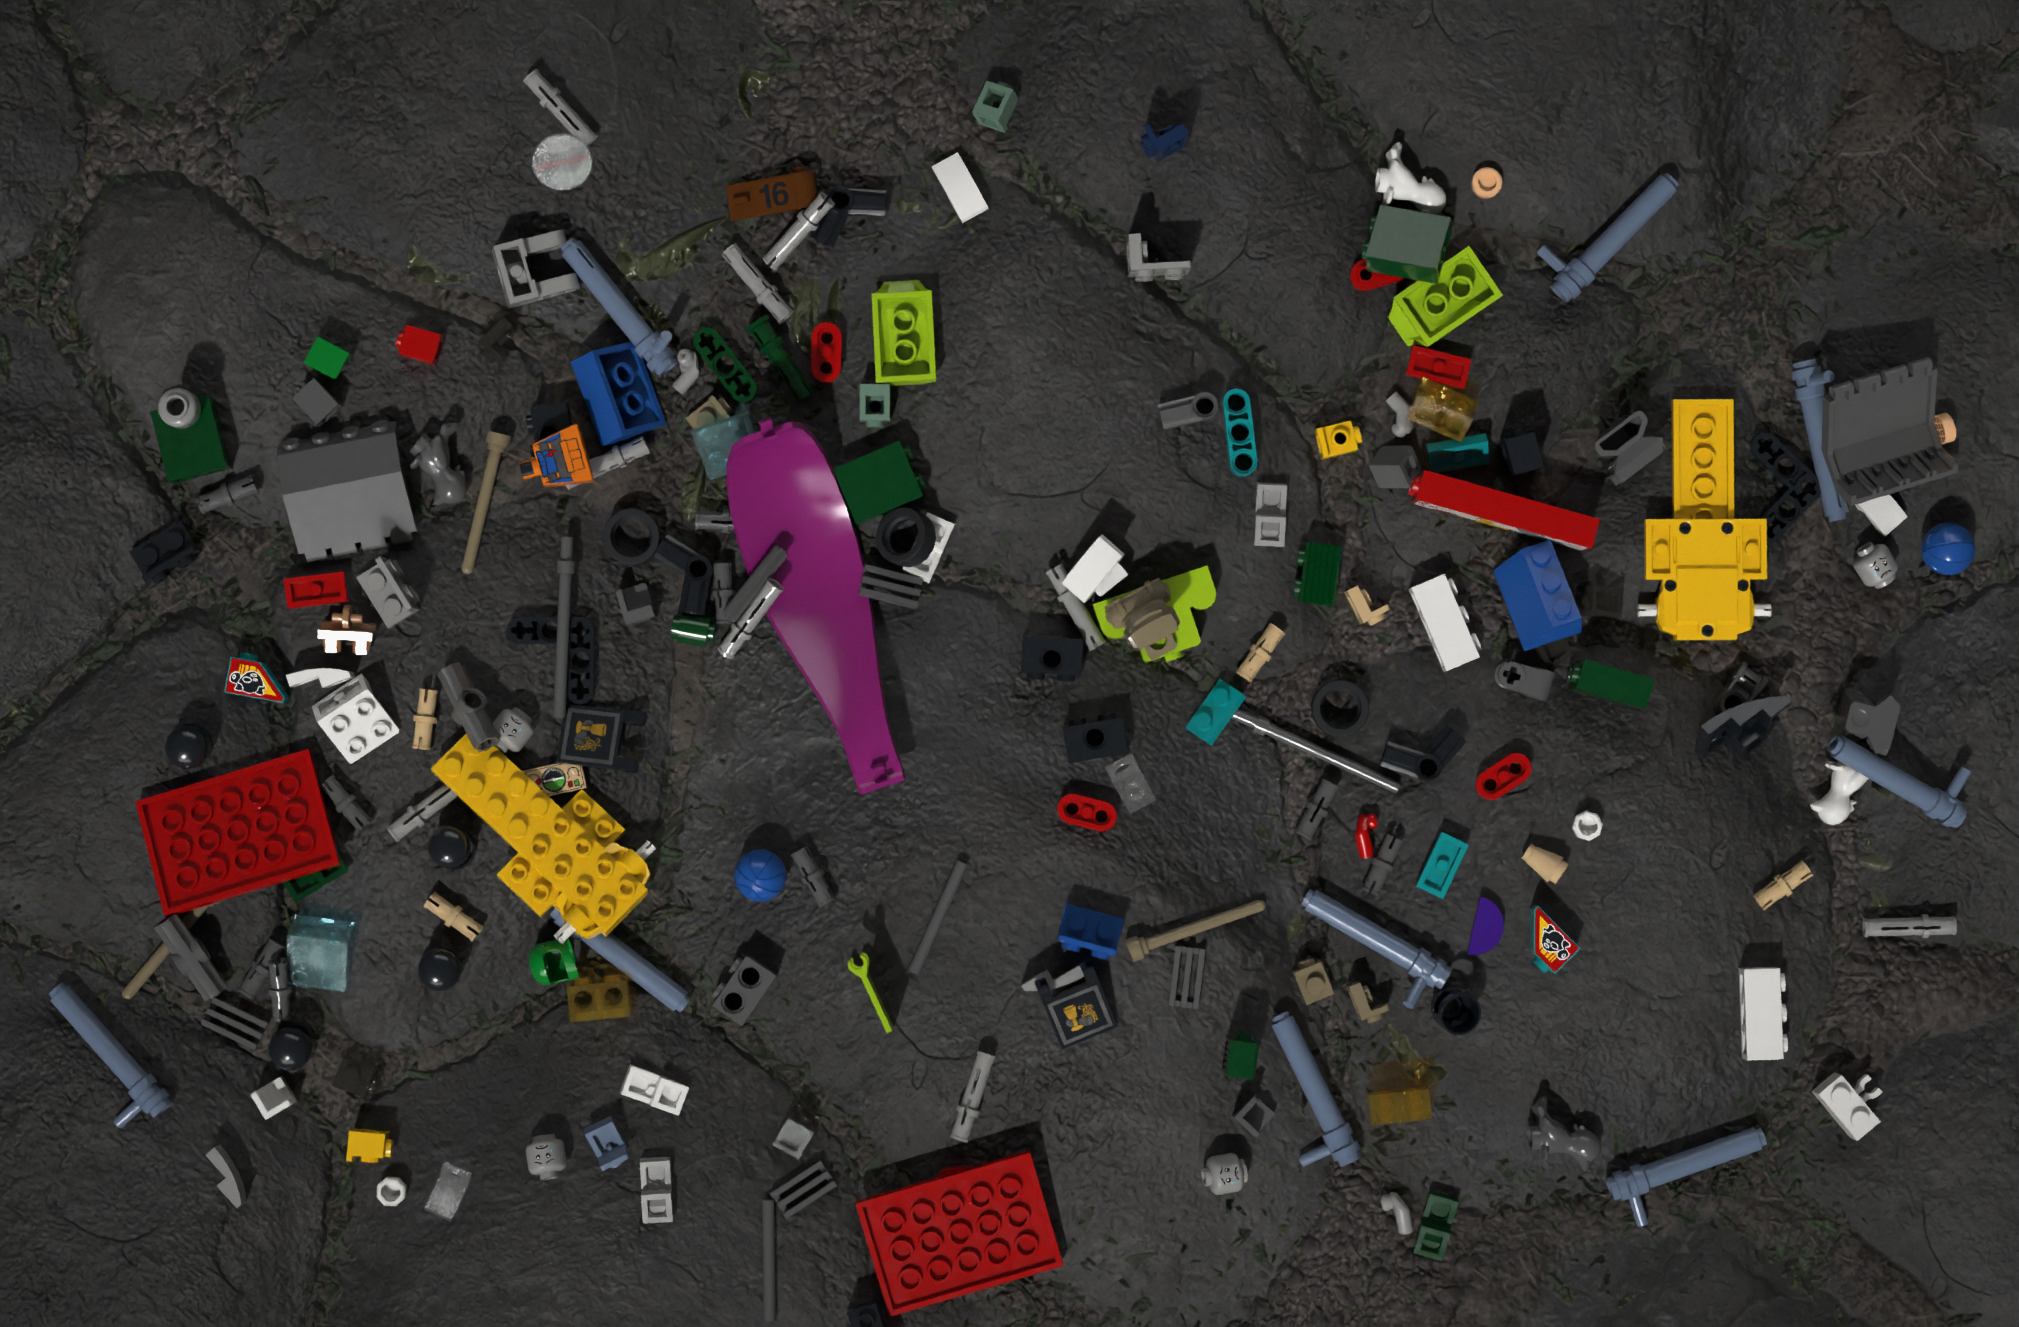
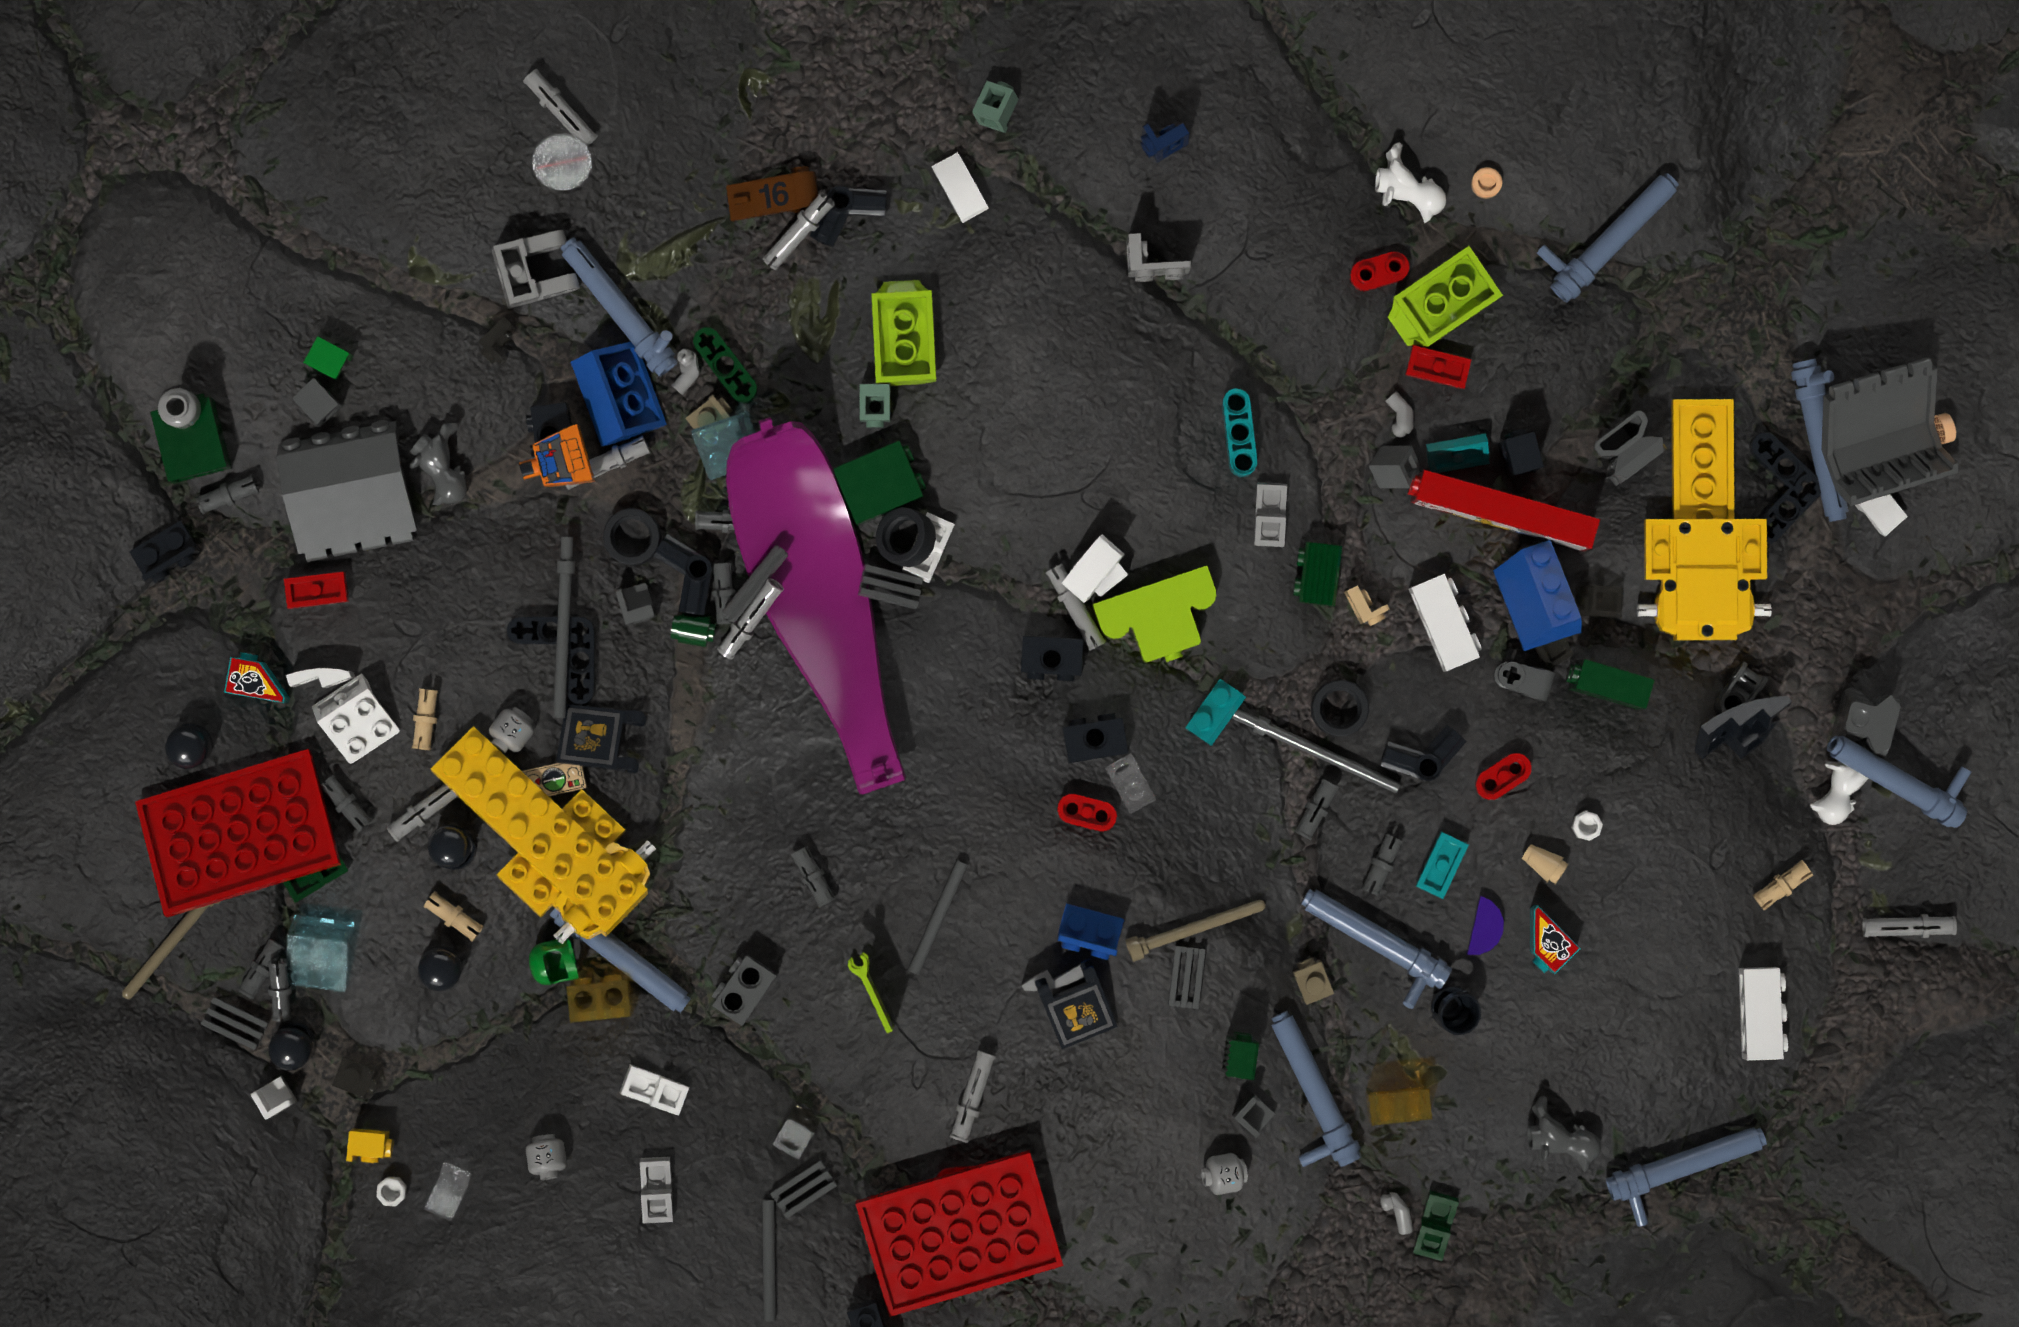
sand blue cylinder [49,983,172,1129] -> none
dark grey piece [154,913,228,1001] -> none
light grey slope [205,1145,247,1208] -> none
medium nougat hips [318,605,377,655] -> none
light grey bracket [356,556,420,629] -> none
red brick [396,325,445,366] -> none
dark grey piece [438,662,500,752] -> none
dark tan piece [462,431,512,574] -> none
sand blue bracket [583,1116,629,1171] -> none
light grey pin [722,243,794,324] -> none
blue piece [734,849,787,902] -> none
dark green pin [745,314,814,402] -> none
red plate [811,322,842,383] -> none
dark tan piece [1105,578,1180,660] -> none
dark grey piece [1158,392,1218,430] -> none
tan pin [1236,623,1285,683] -> none
yellow brick [1314,420,1362,460] -> none
dark tan bracket [1346,981,1390,1024] -> none
red arm [1355,812,1378,858] -> none
dark green brick [1362,205,1452,284] -> none
clear yellow brick [1406,377,1479,442] -> none
white brick [1811,1072,1883,1141] -> none
light grey head [1853,542,1898,589] -> none
blue piece [1921,522,1976,575] -> none

